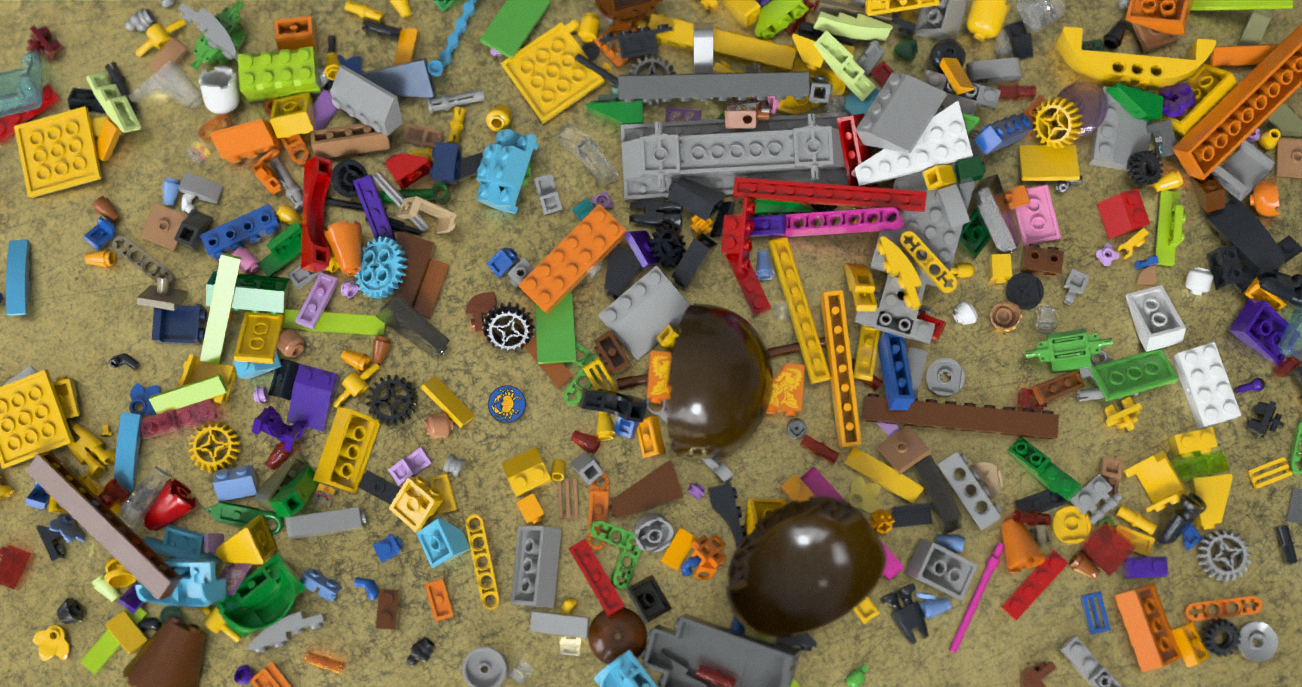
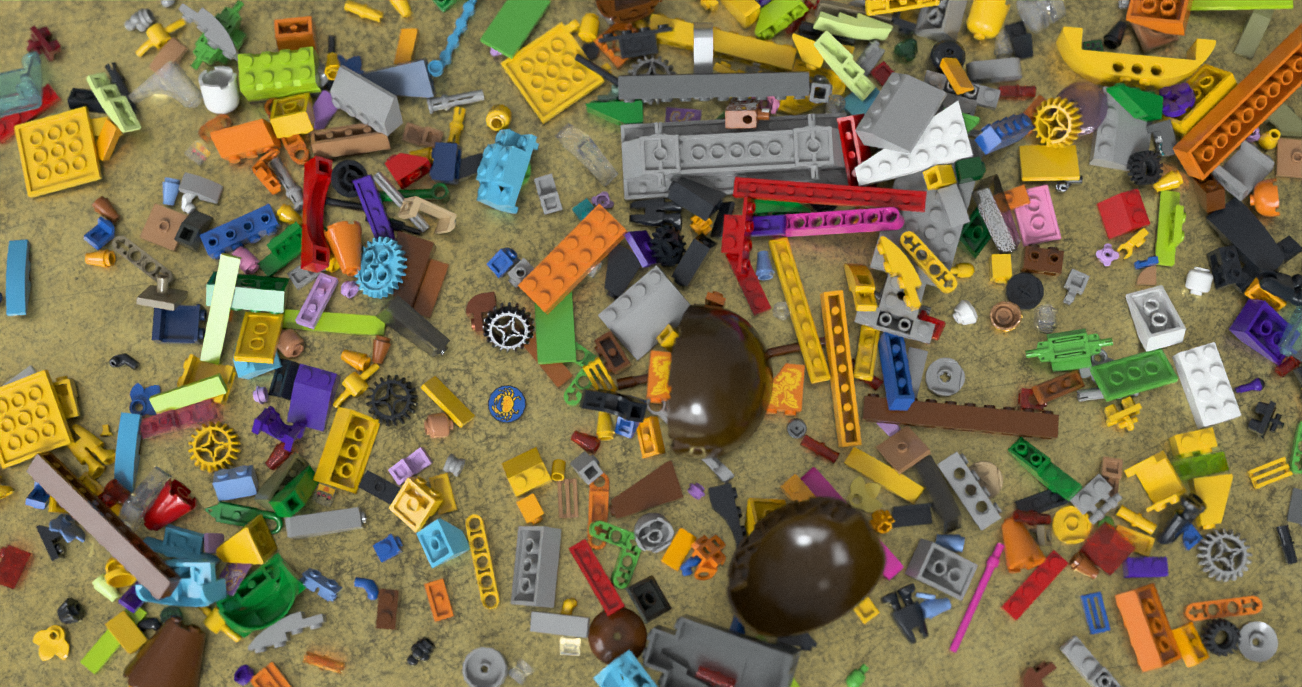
black pin [362,18,401,40] -> none
orange tile [1210,44,1280,66] -> none
none -> orange plate [705,291,726,308]

